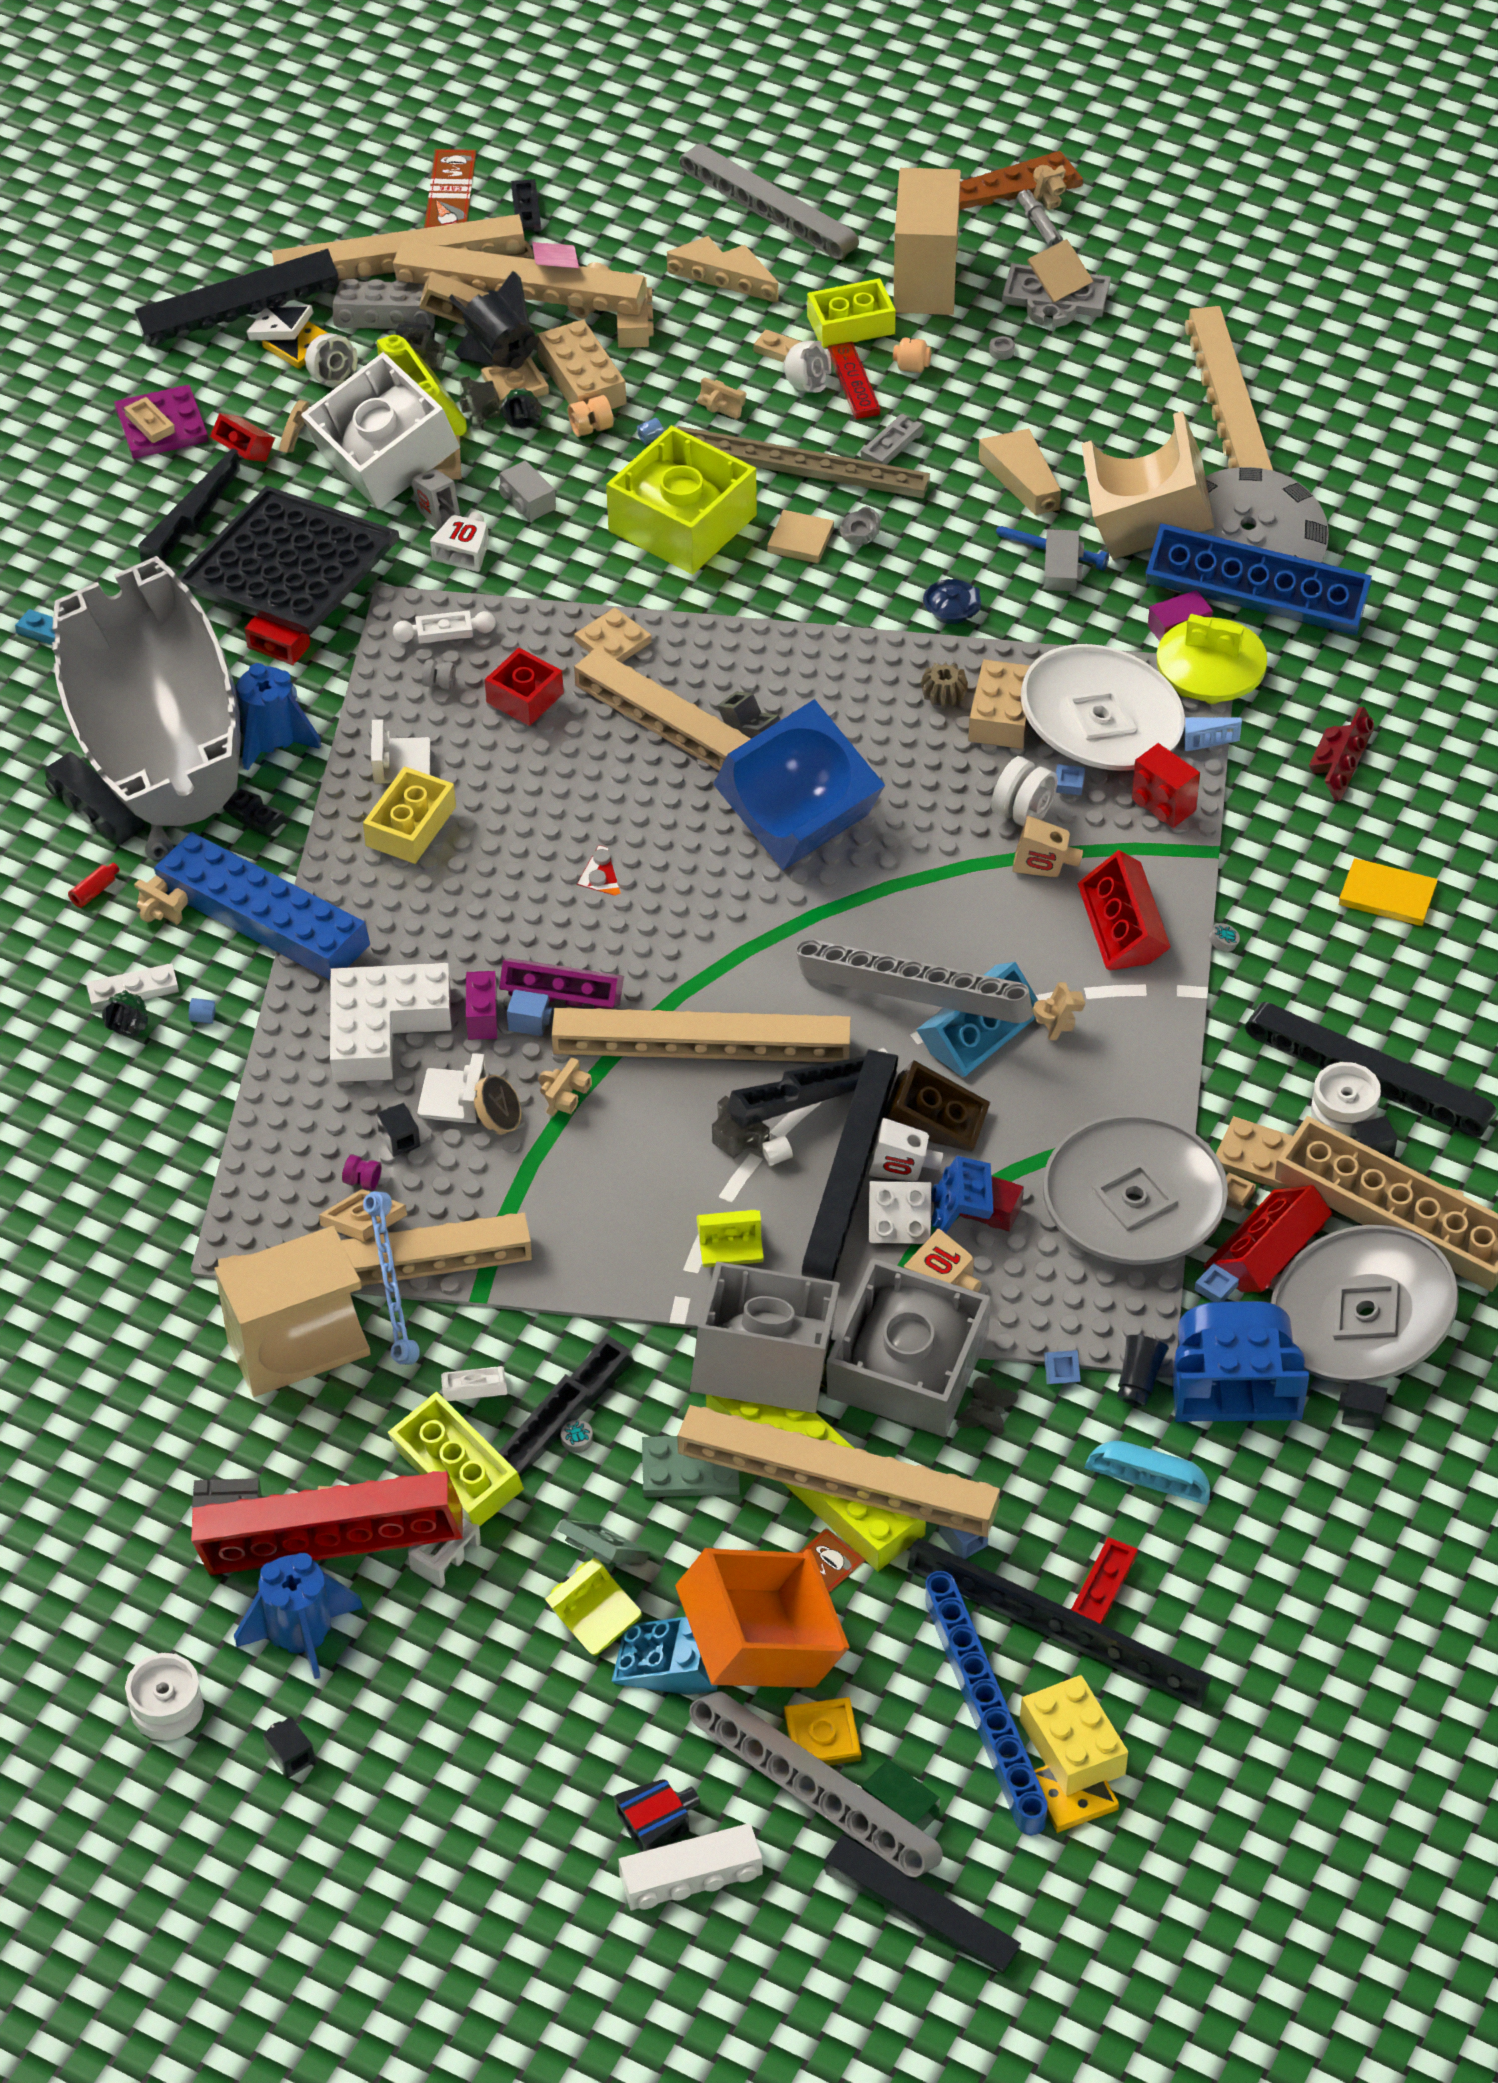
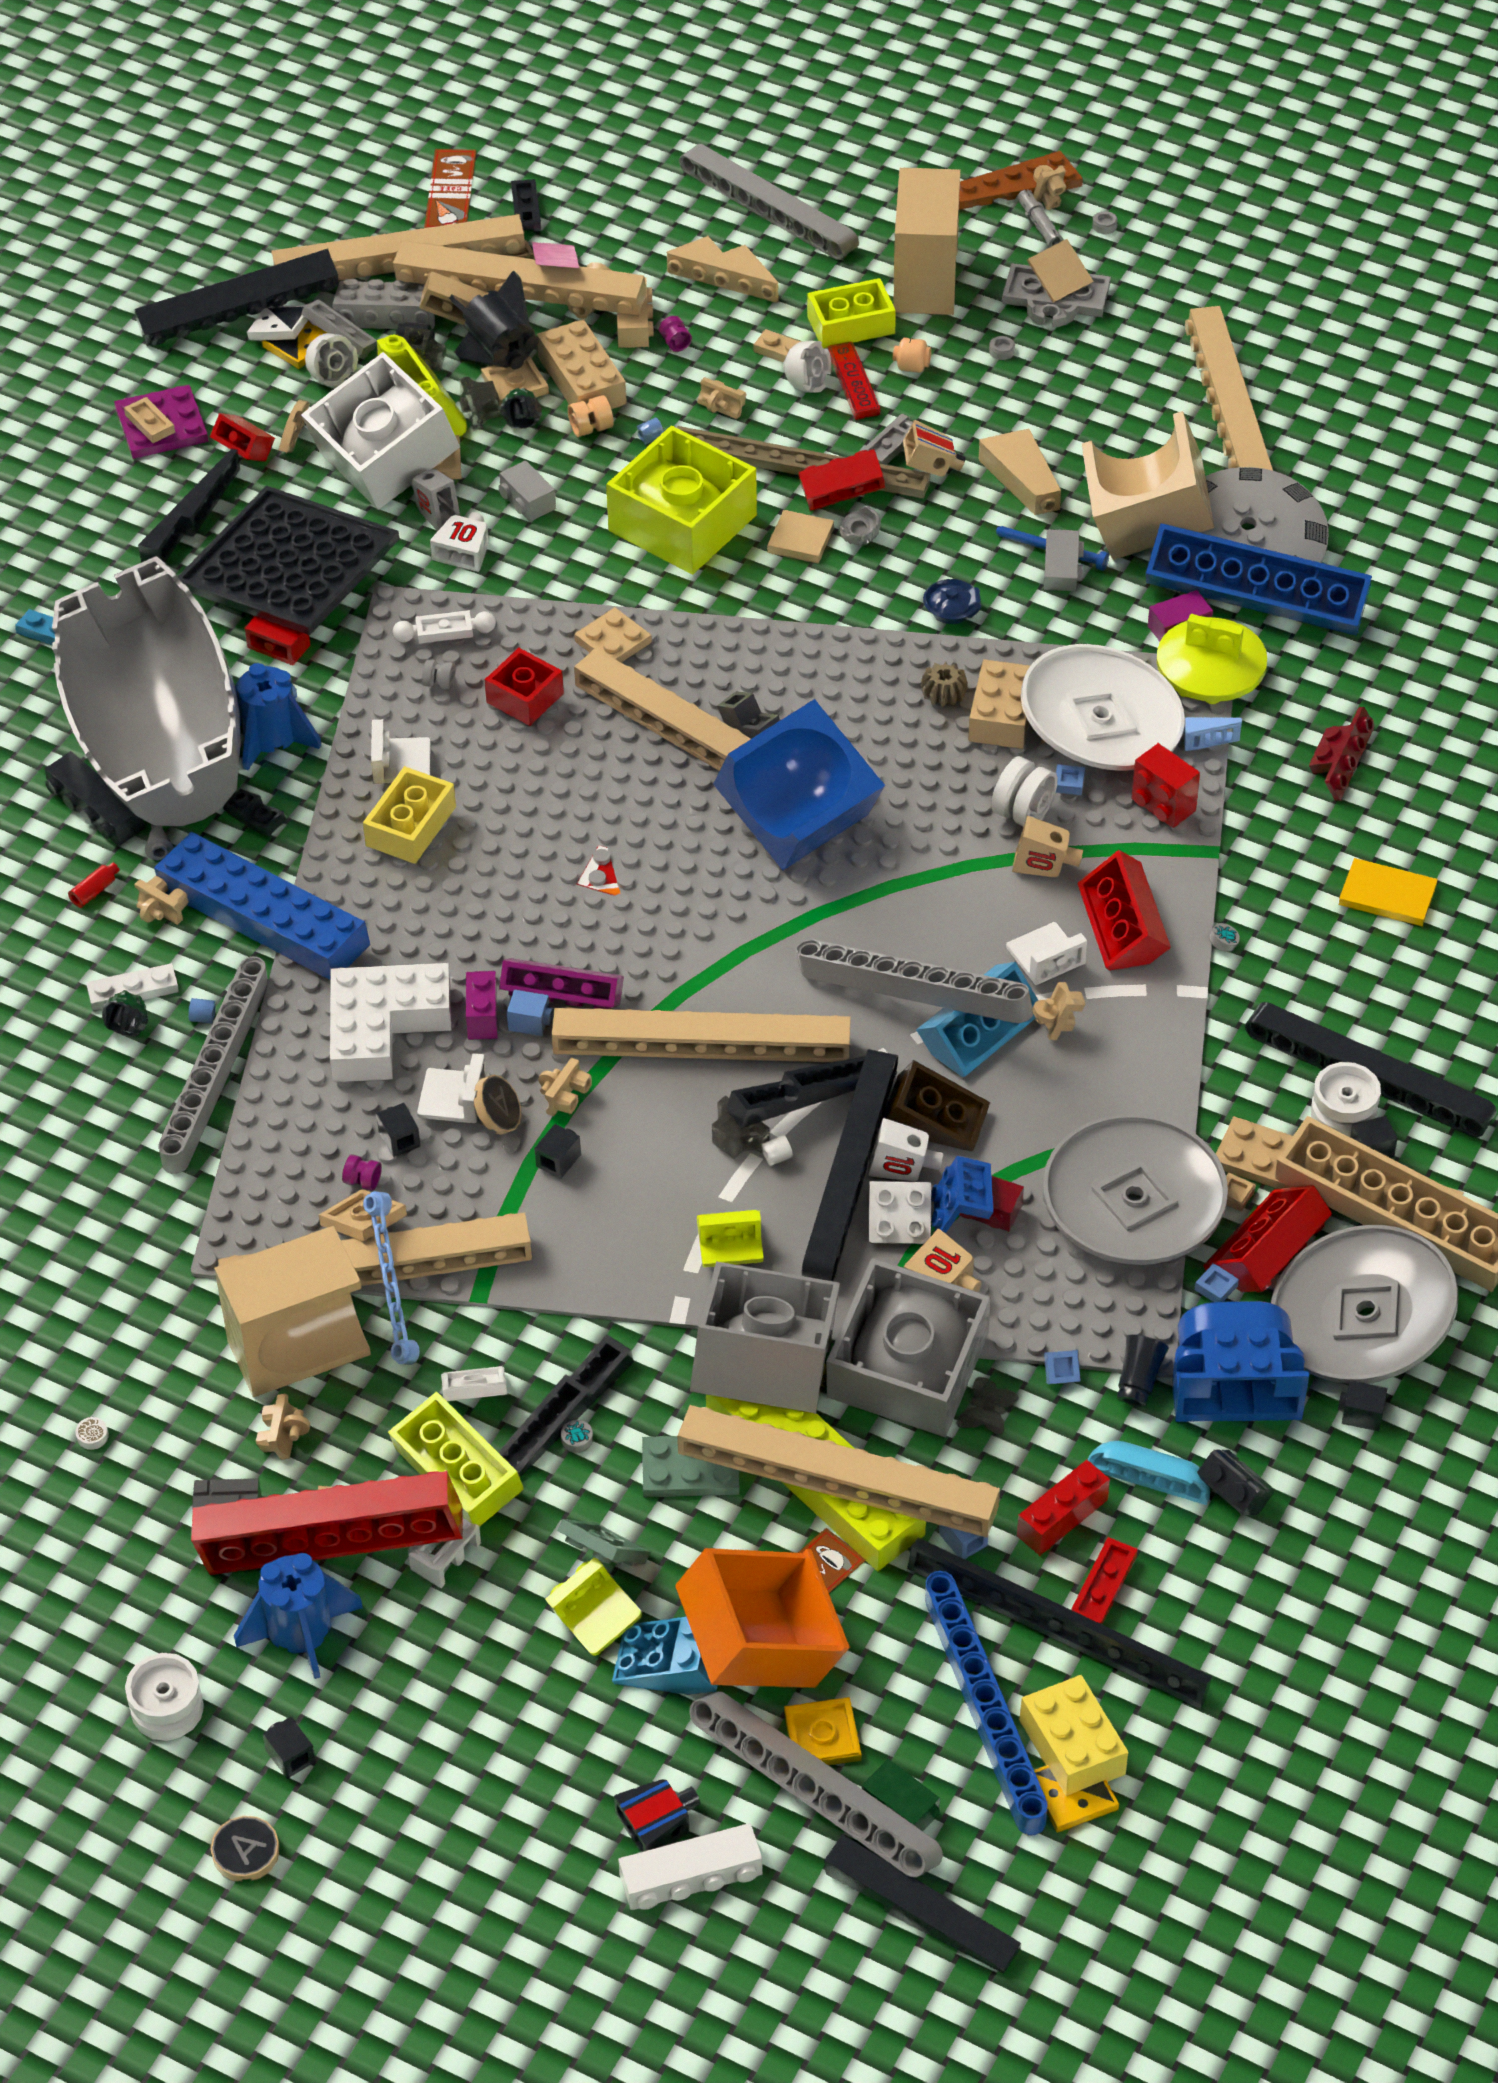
none -> white tile [75,1417,109,1450]
none -> light grey beam [158,957,268,1174]
none -> black tile [210,1816,279,1882]
none -> tan hips [256,1394,311,1460]
none -> light grey plate [301,299,377,356]
none -> black brick [535,1124,581,1179]
none -> magenta wheel [659,316,692,352]
none -> red brick [798,449,885,511]
none -> tan torso [903,420,966,477]
none -> white bracket [1006,922,1087,985]
none -> red brick [1017,1459,1110,1556]
none -> light grey tile [1092,211,1118,234]
none -> black brick [1197,1450,1275,1515]

